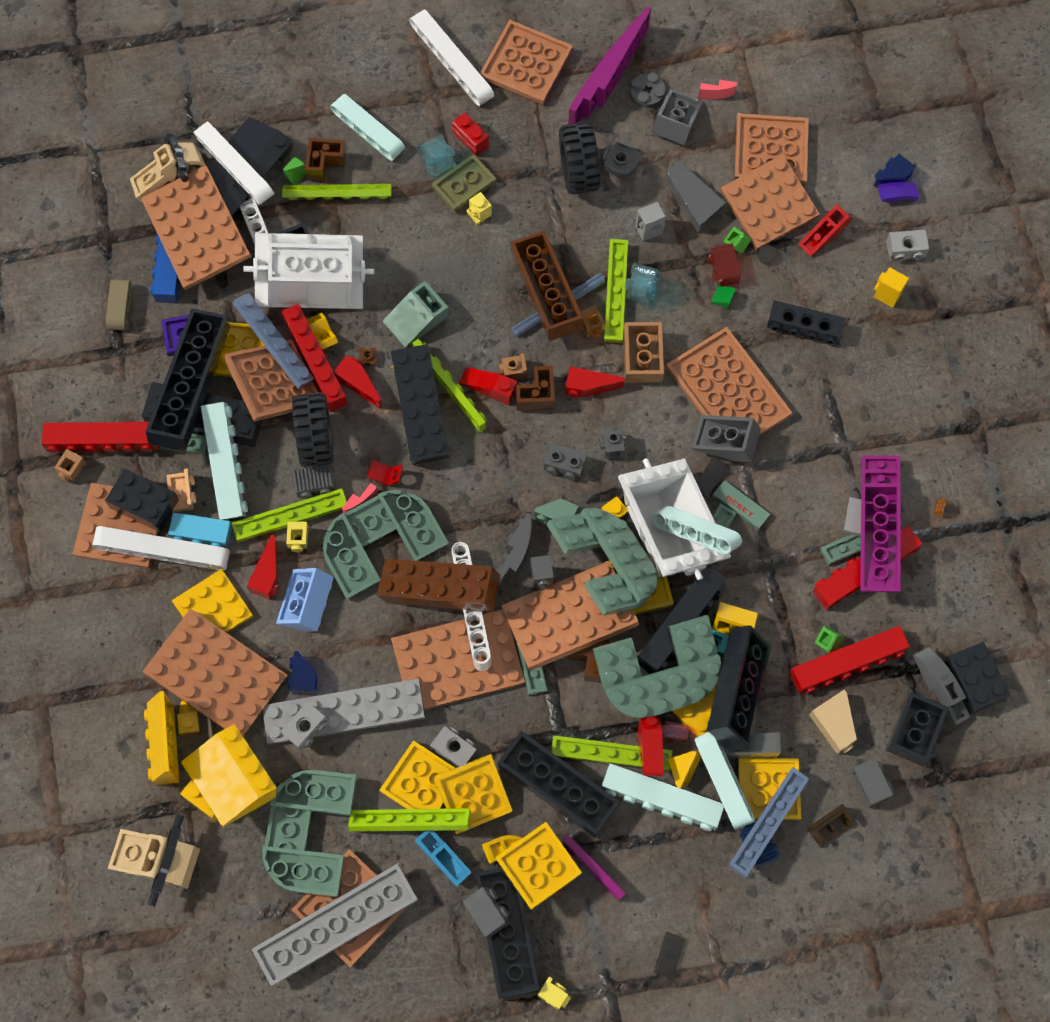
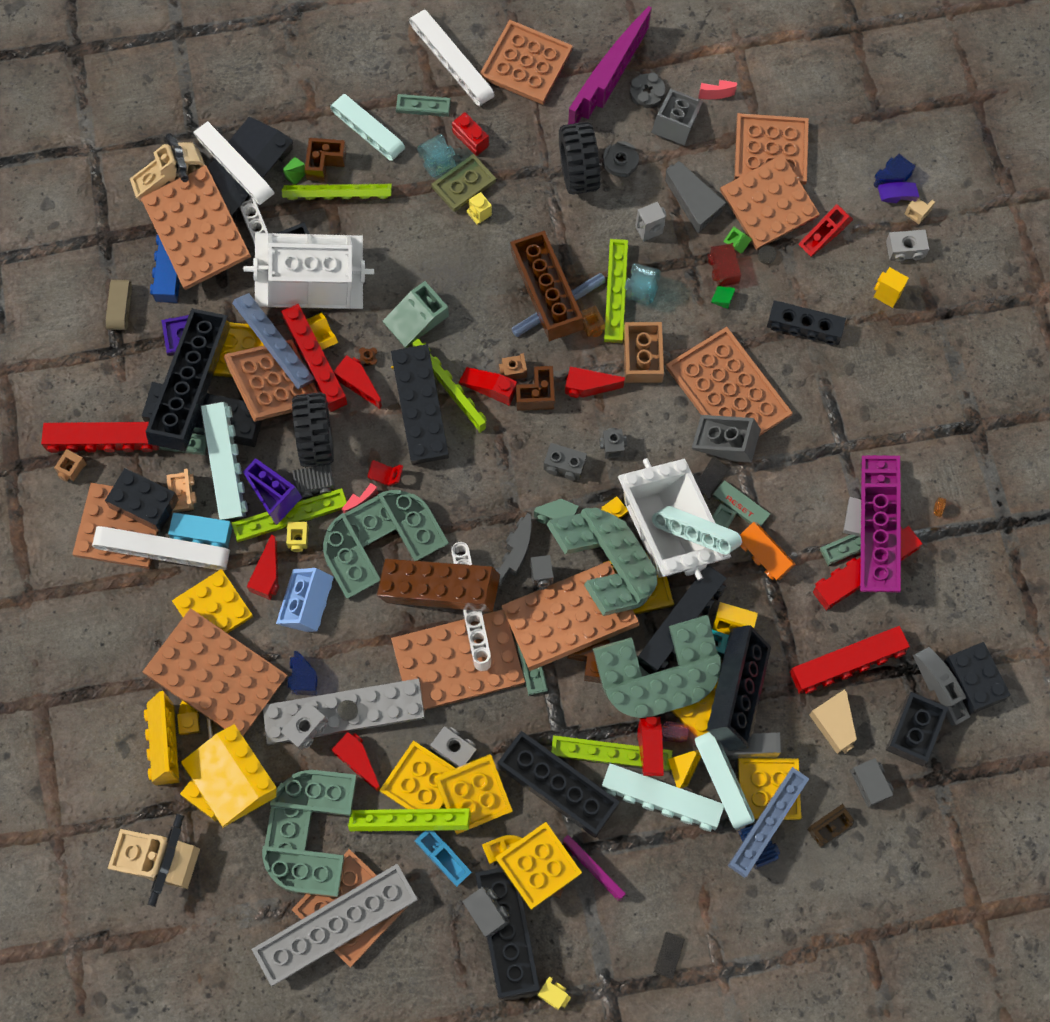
bright green slope [815,626,845,653] -> none
none -> dark purple wedge [243,458,302,525]
none -> red slope [332,732,380,792]
none -> clear smoke tile [337,700,358,721]
none -> sand green tile [396,94,451,117]
none -> orange brick [740,522,796,580]
none -> tan panel [905,198,935,224]

